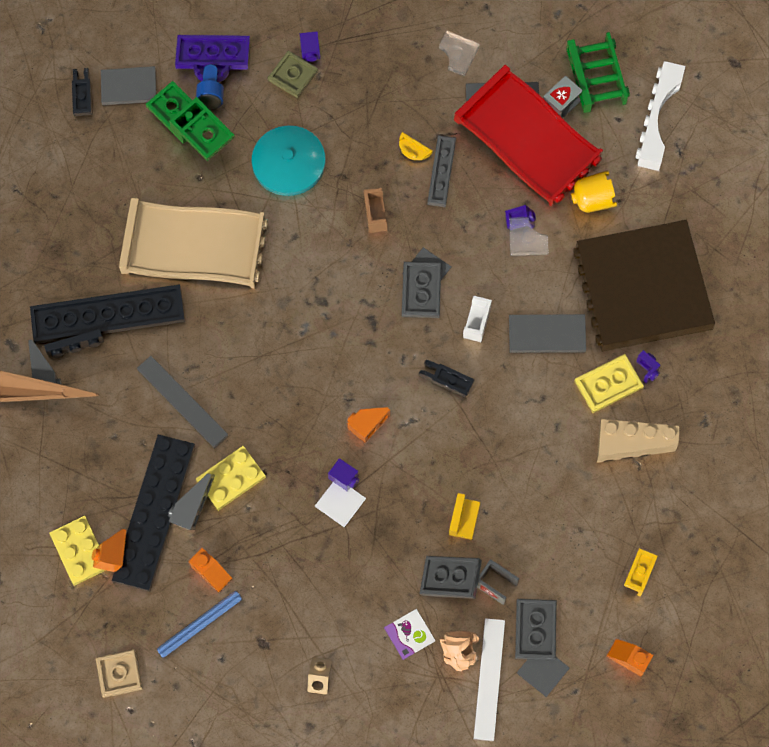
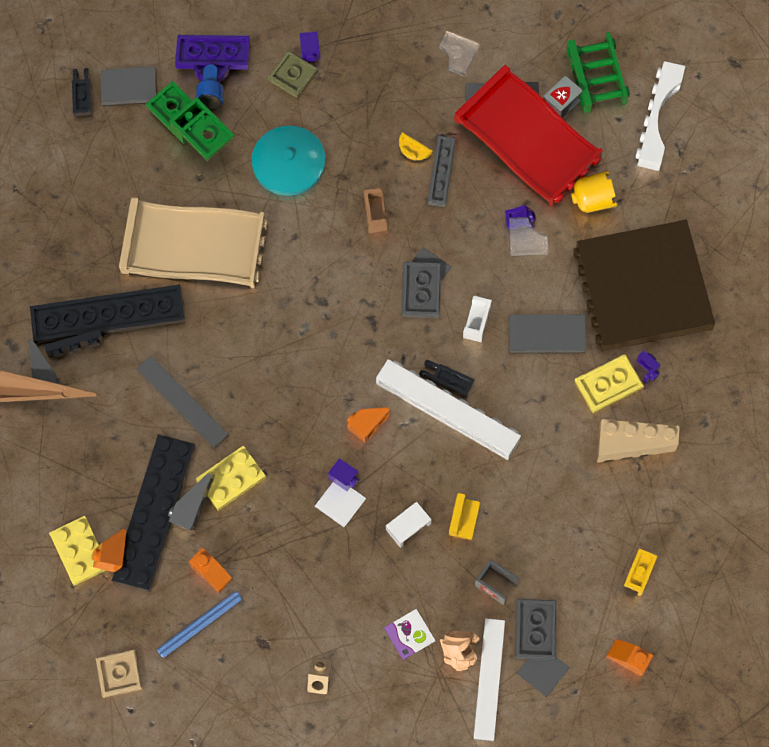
dark grey tile [420,556,482,599] -> none
none -> white brick [376,359,521,460]
none -> white panel [386,502,431,548]

